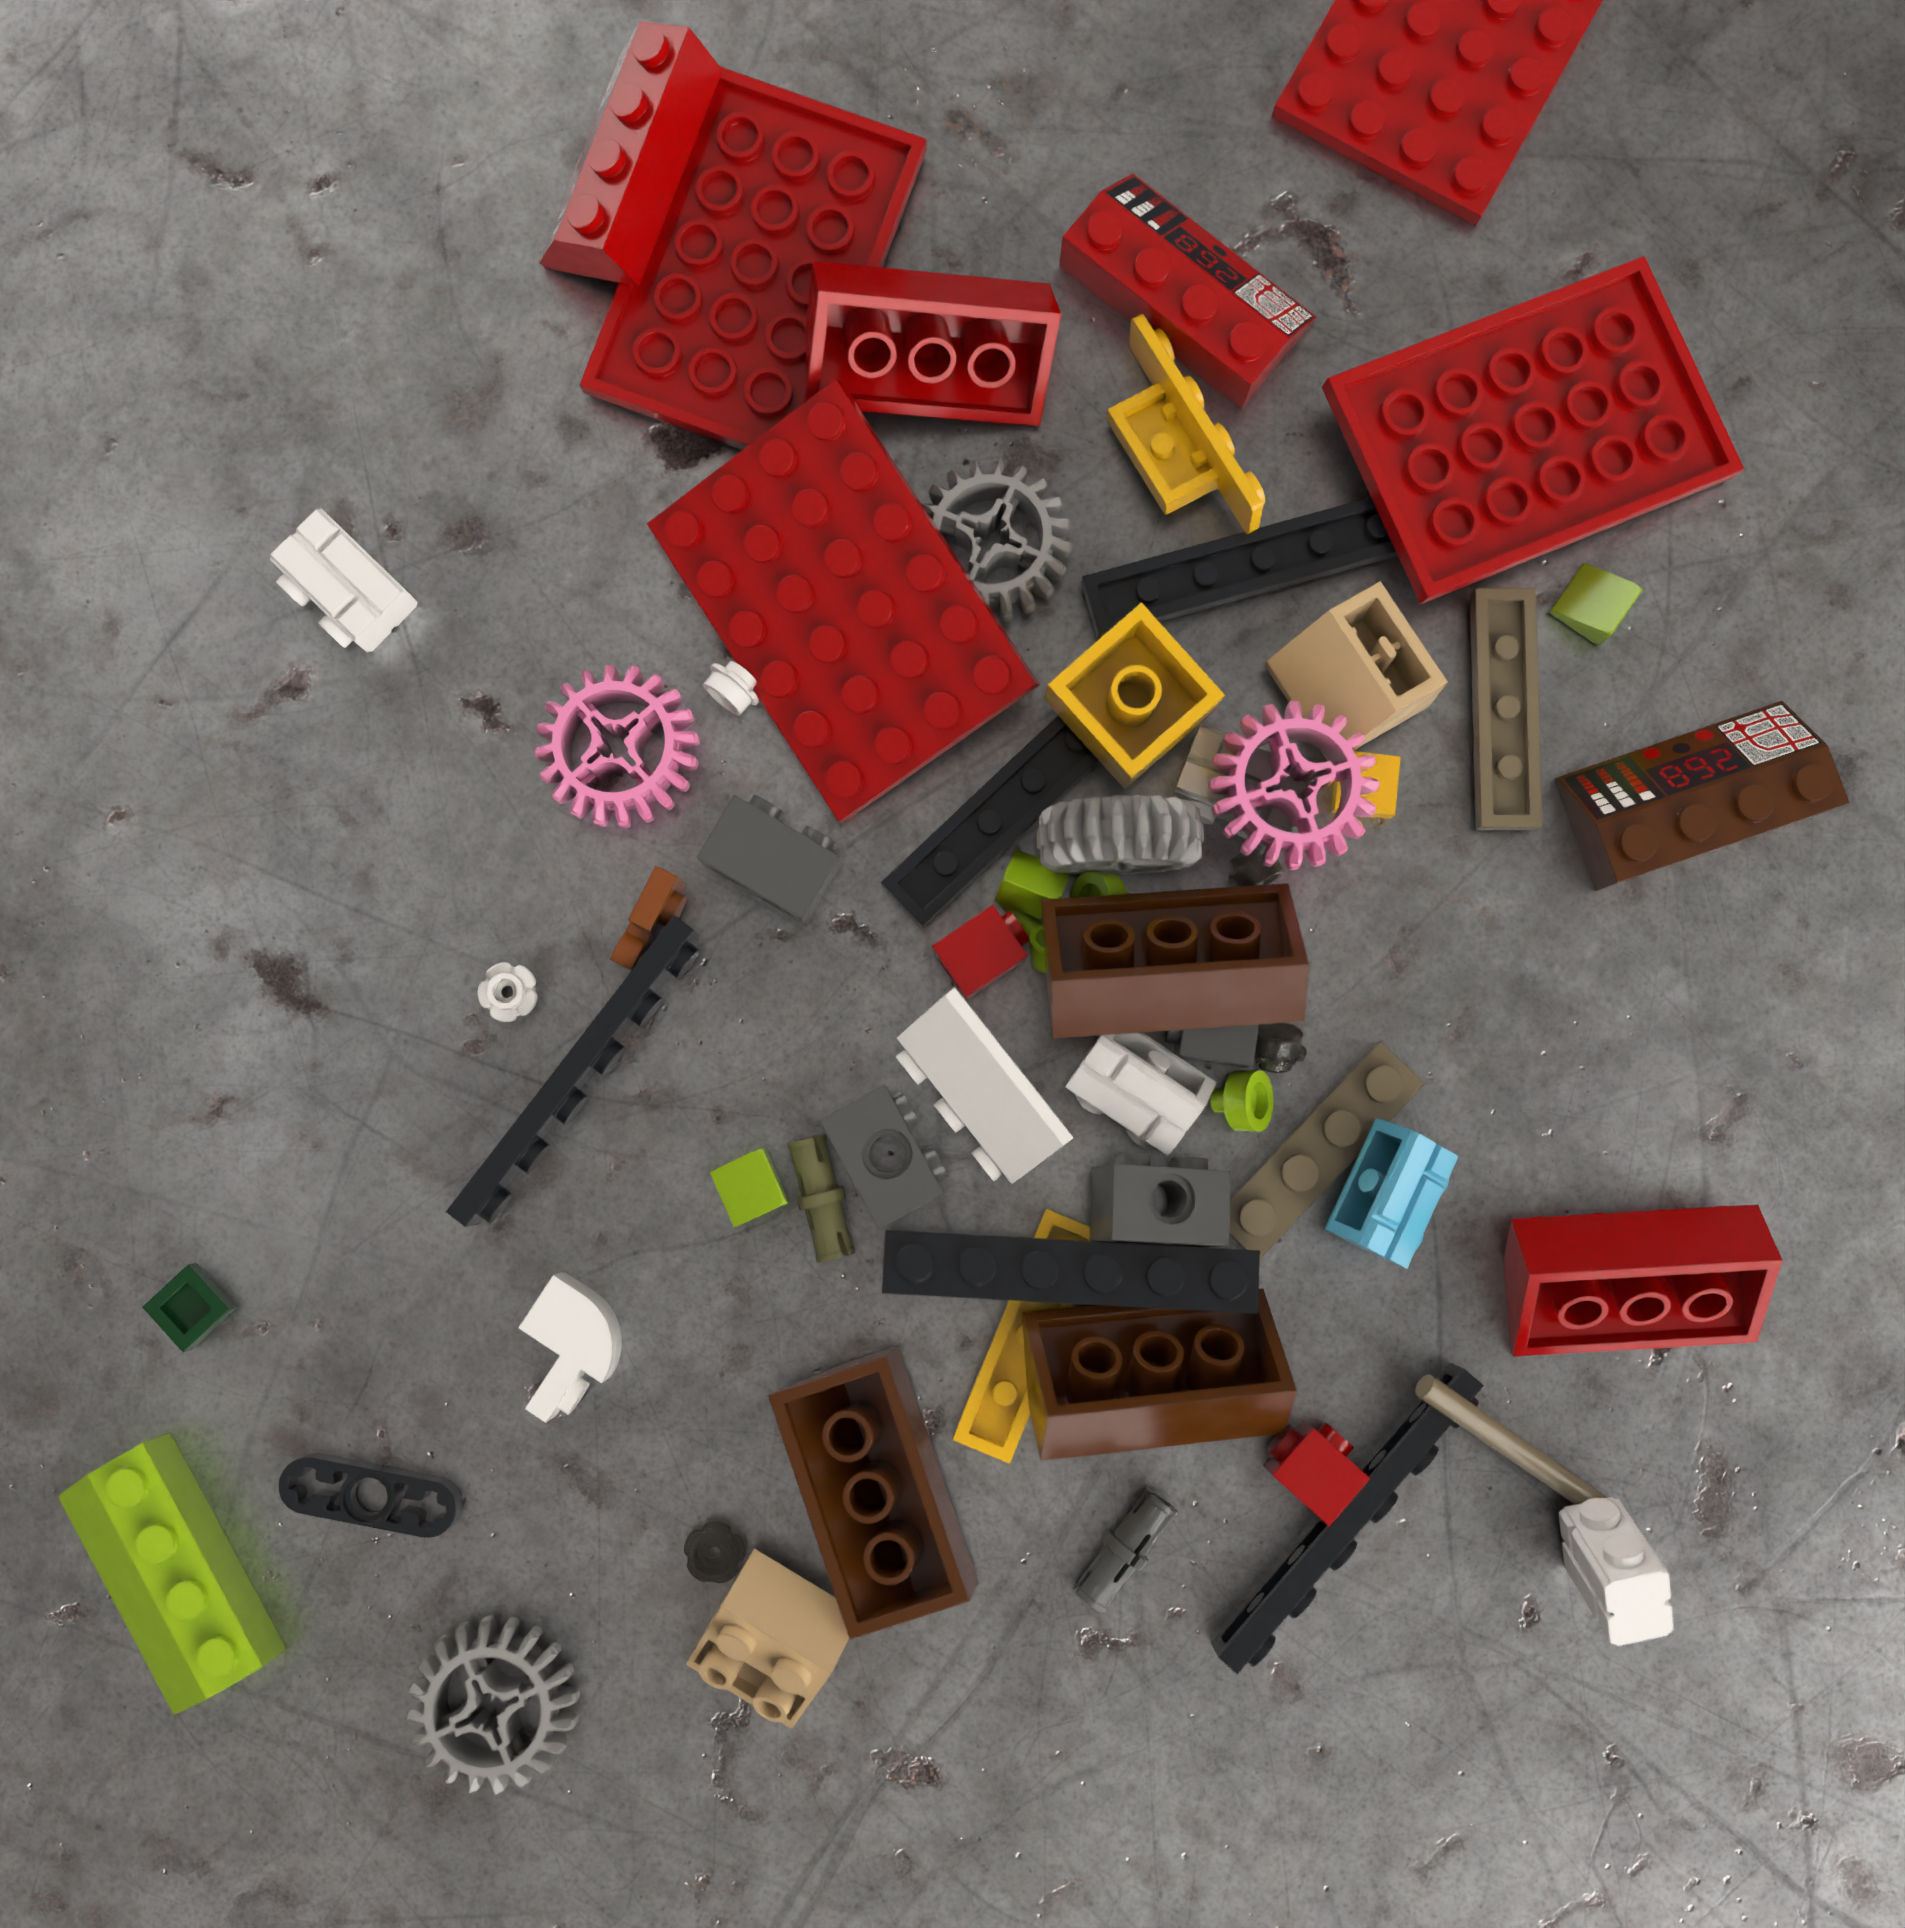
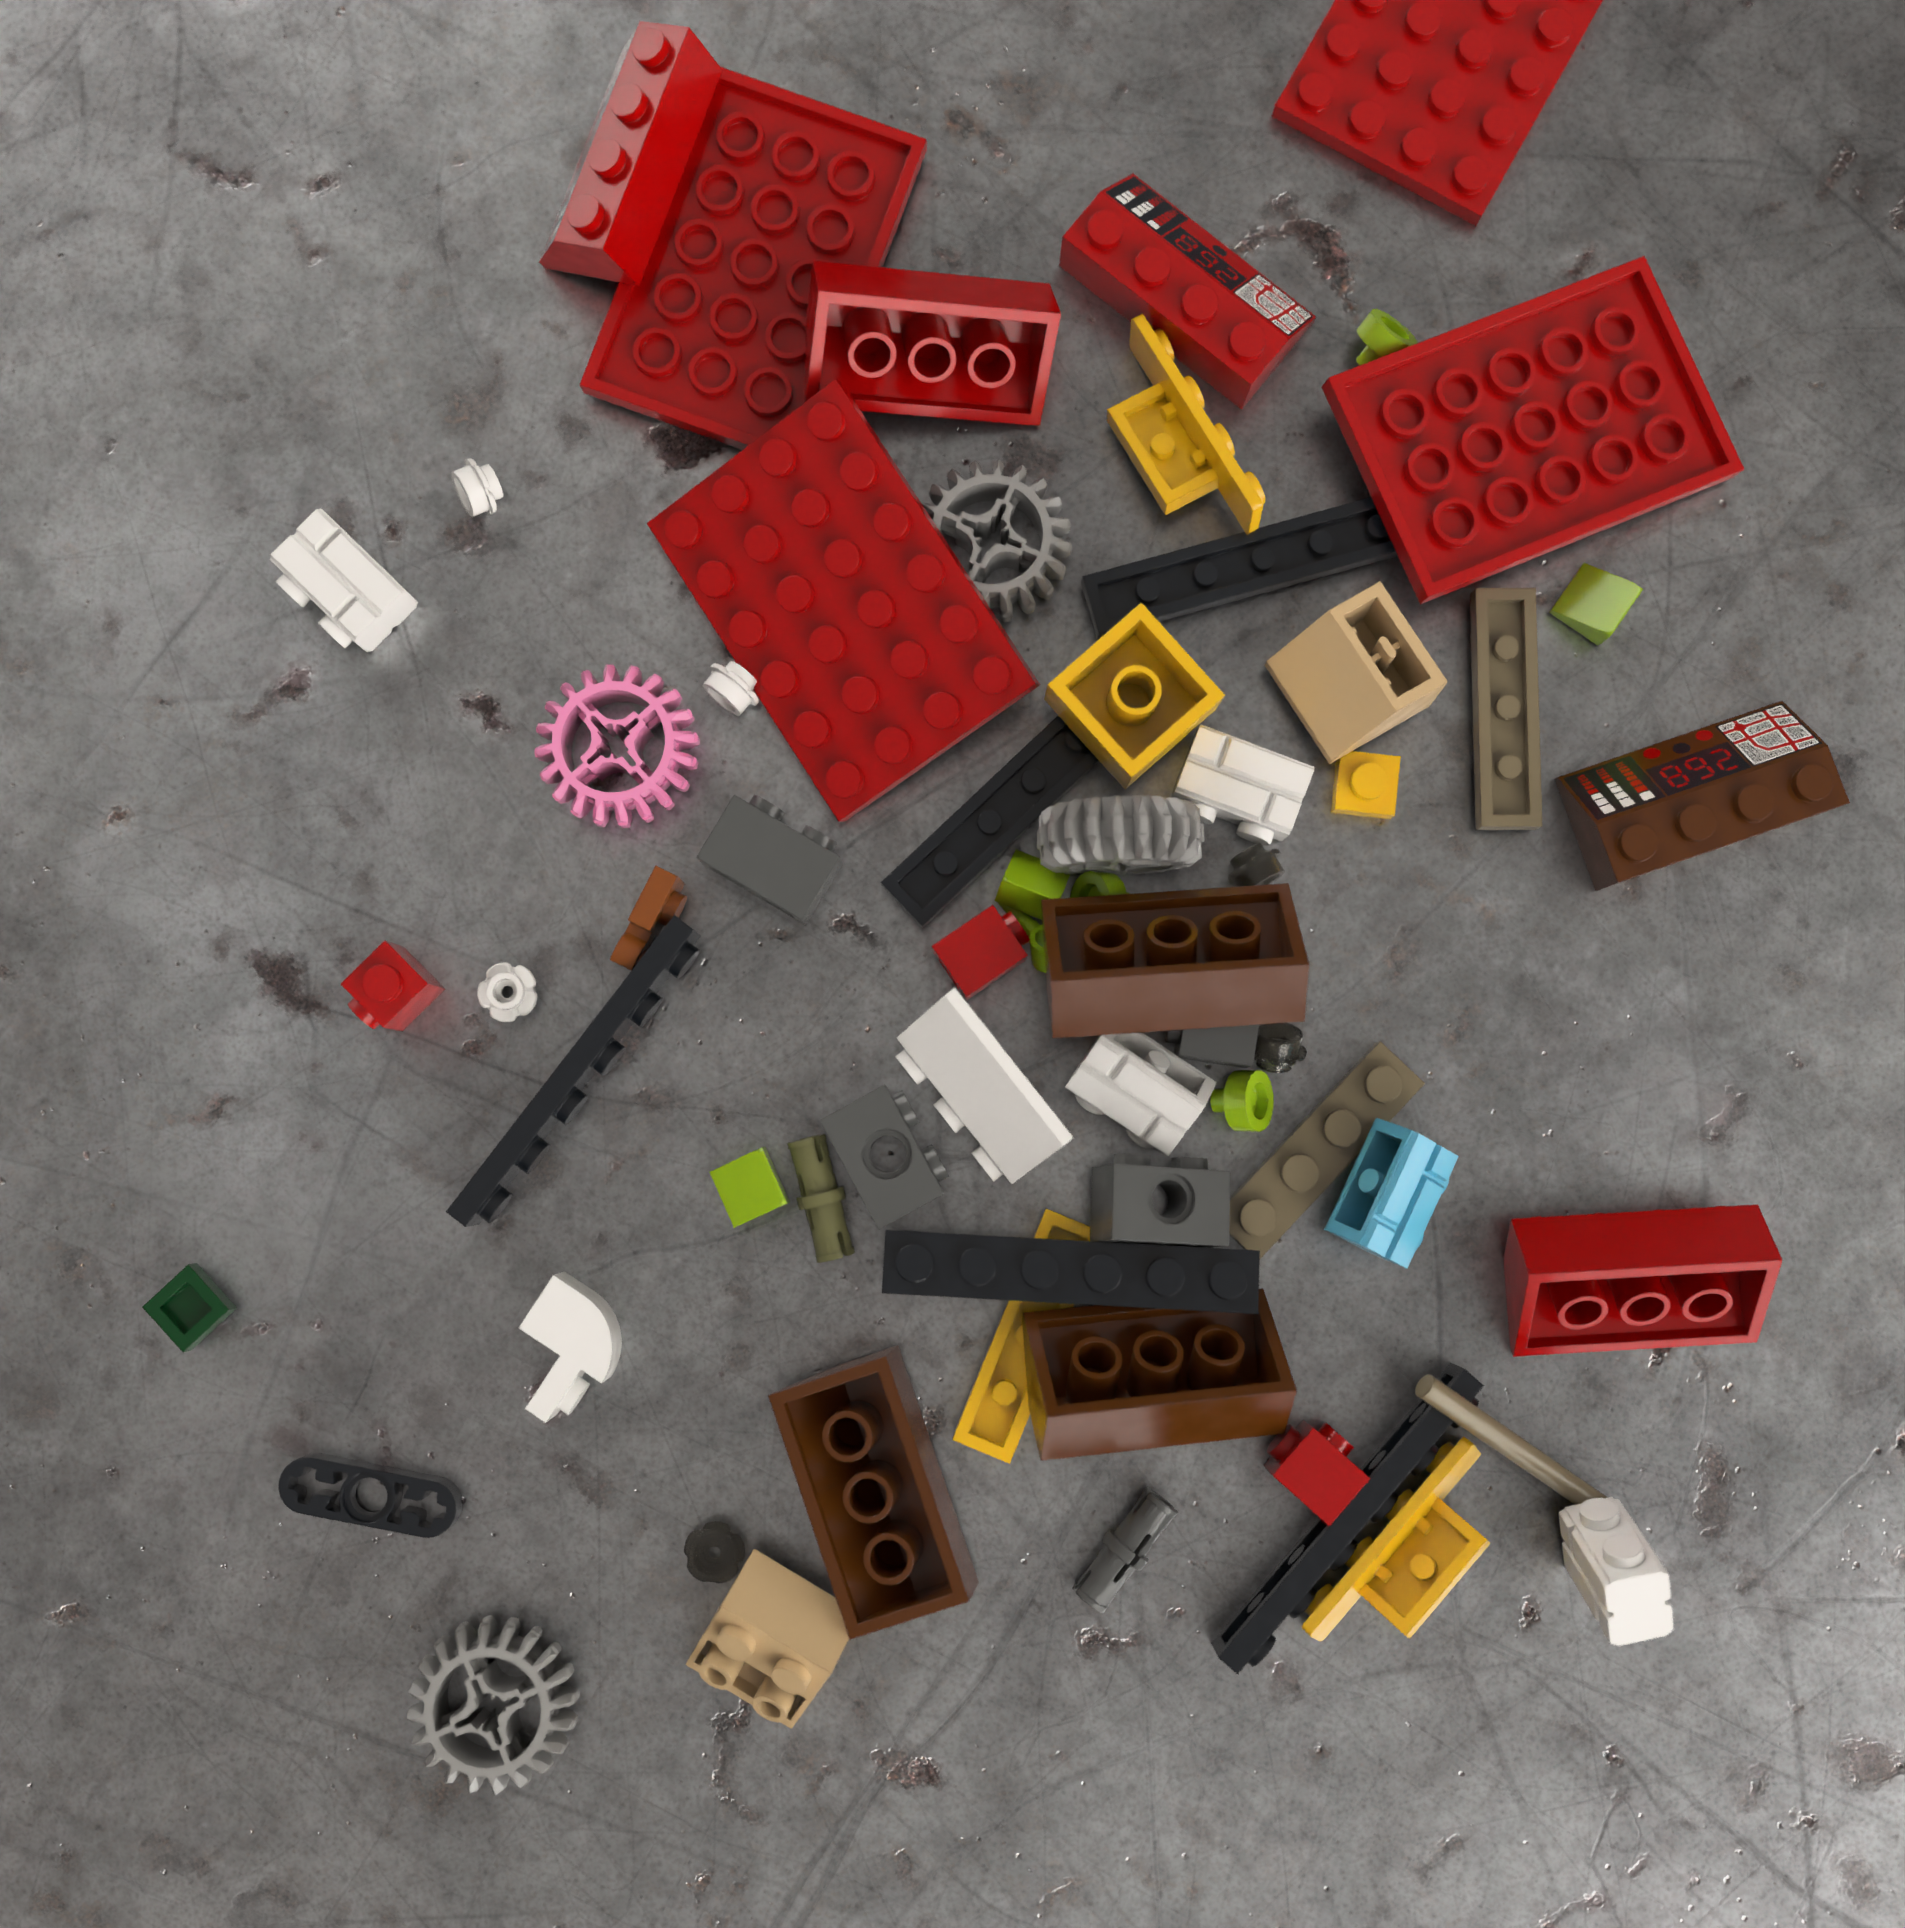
lime slope [58,1432,287,1715] -> none
bright pink gear [1208,701,1379,870] -> none
none -> red brick [340,940,445,1032]
none -> white plate [451,458,503,517]
none -> yellow bracket [1301,1436,1491,1642]
none -> lime tile [1356,309,1418,365]

